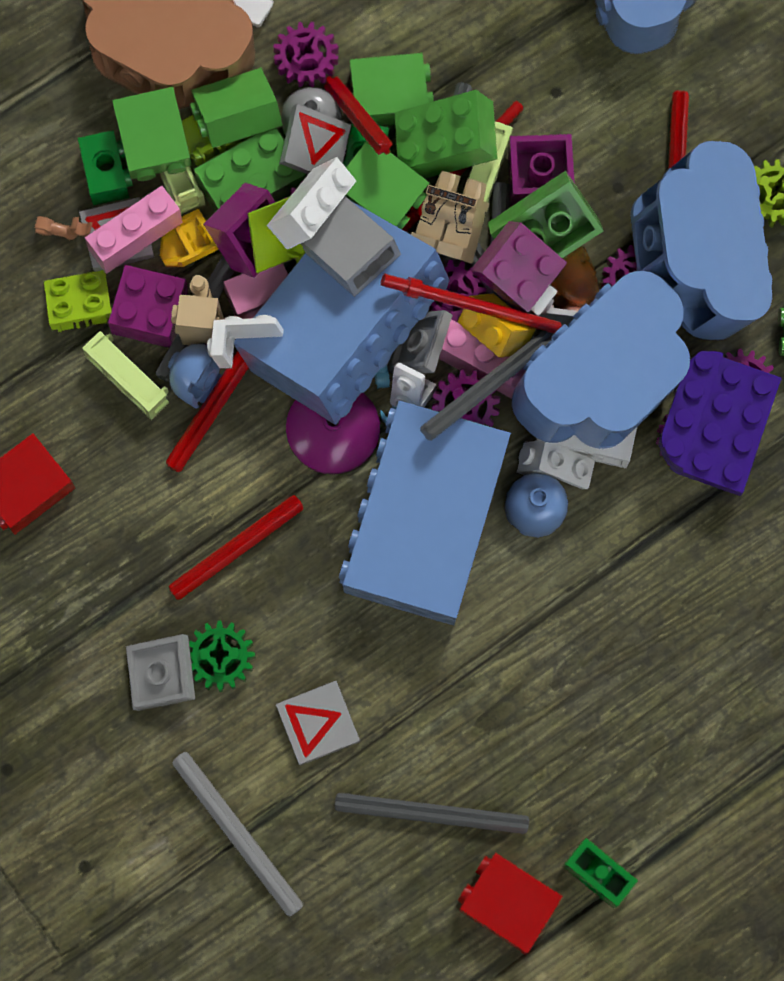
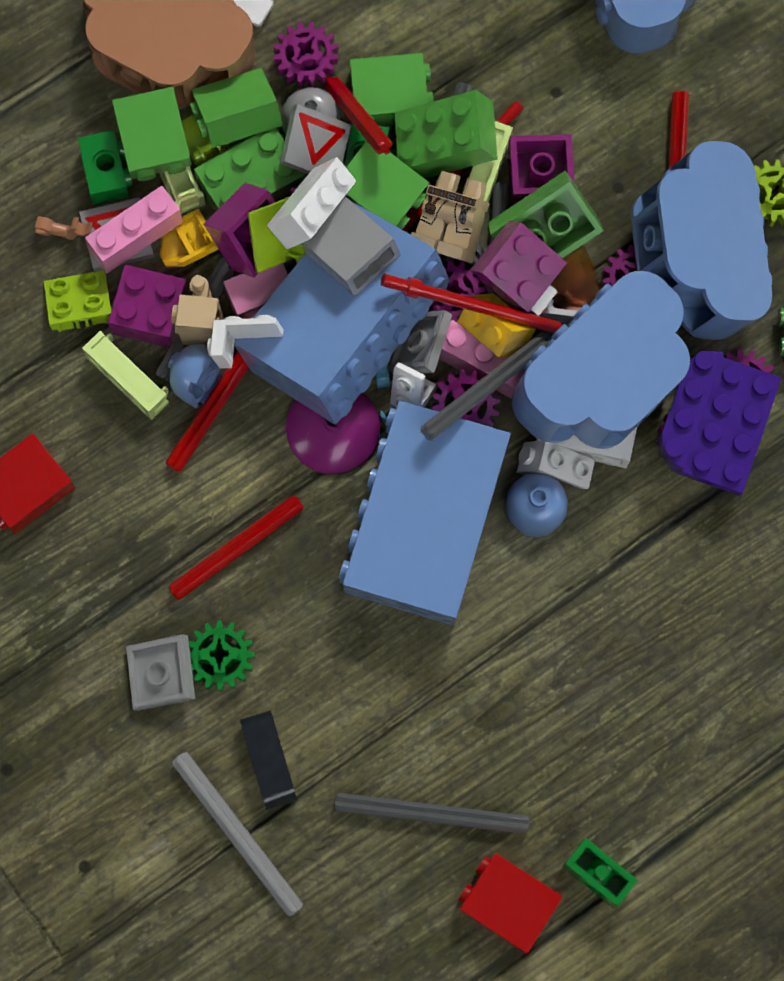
light grey tile [276,681,360,766] -> none
none -> black beam [240,710,298,810]

